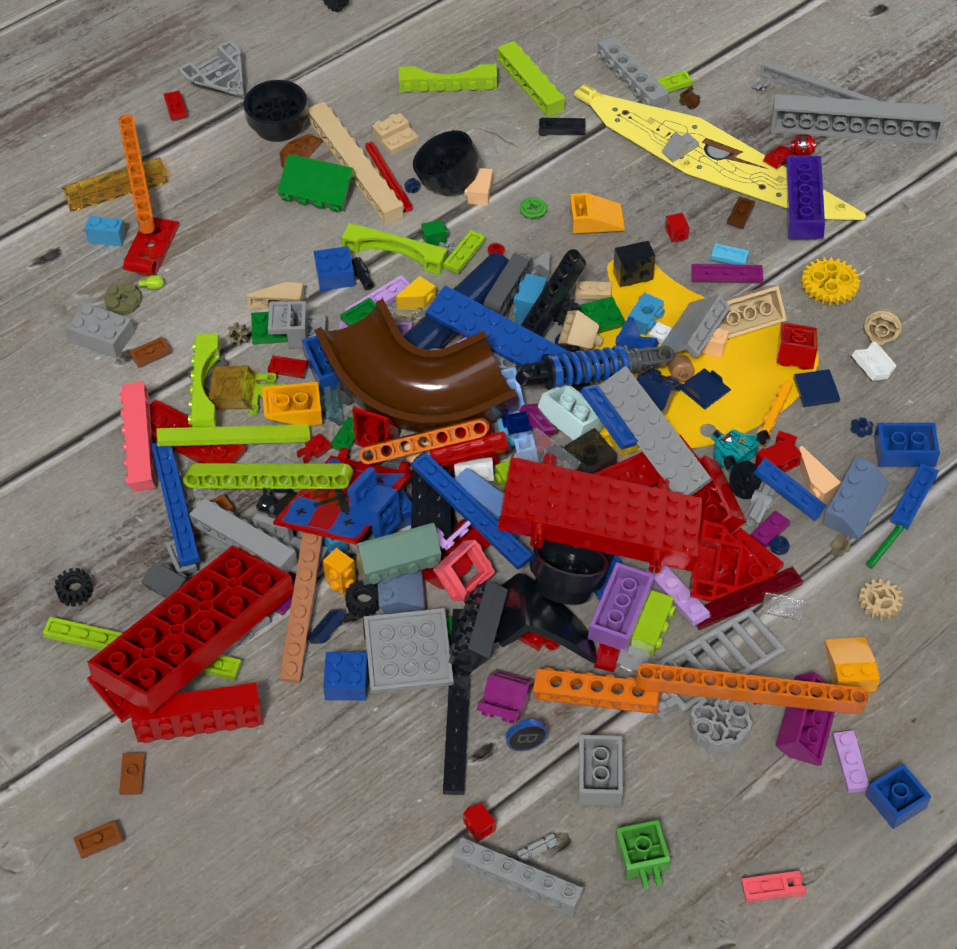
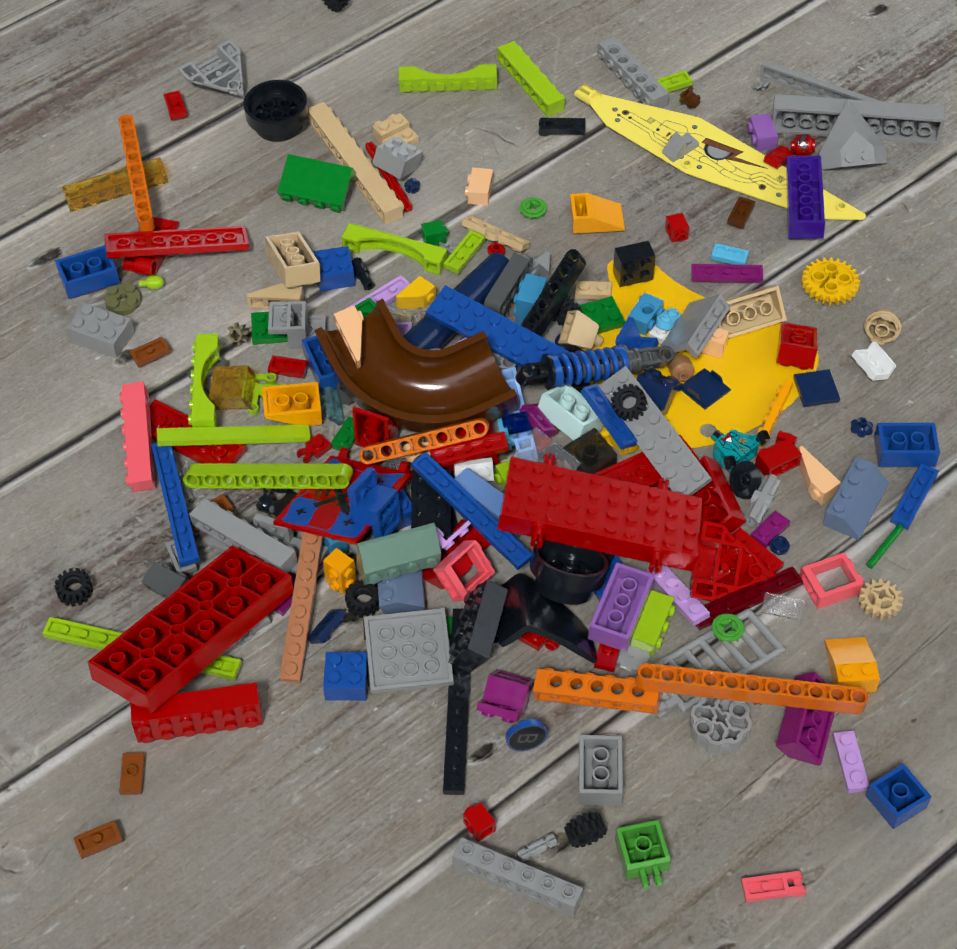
dark azure brick [85,216,126,246] -> none
red tile [87,676,131,723] -> none
clear orange slope [280,134,323,168] -> none
black wheel [413,130,479,195] -> none
blue plate [753,458,827,521] -> none
dark tan plant [831,534,851,557] -> none
none -> blue brick [55,245,120,299]
none -> red plate [104,226,249,259]
none -> tan brick [265,231,320,288]
none -> light nougat slope [334,306,364,368]
none -> light grey brick [372,136,423,179]
none -> tan hinge [462,216,530,252]
none -> black tyre [564,812,607,848]
none -> black tyre [611,384,648,421]
none -> medium azure plate [655,308,681,330]
none -> bright green gear [711,614,745,644]
none -> medium lavender brick [747,113,778,151]
none -> coral window [800,552,864,609]
none -> light grey wedge [818,99,887,170]

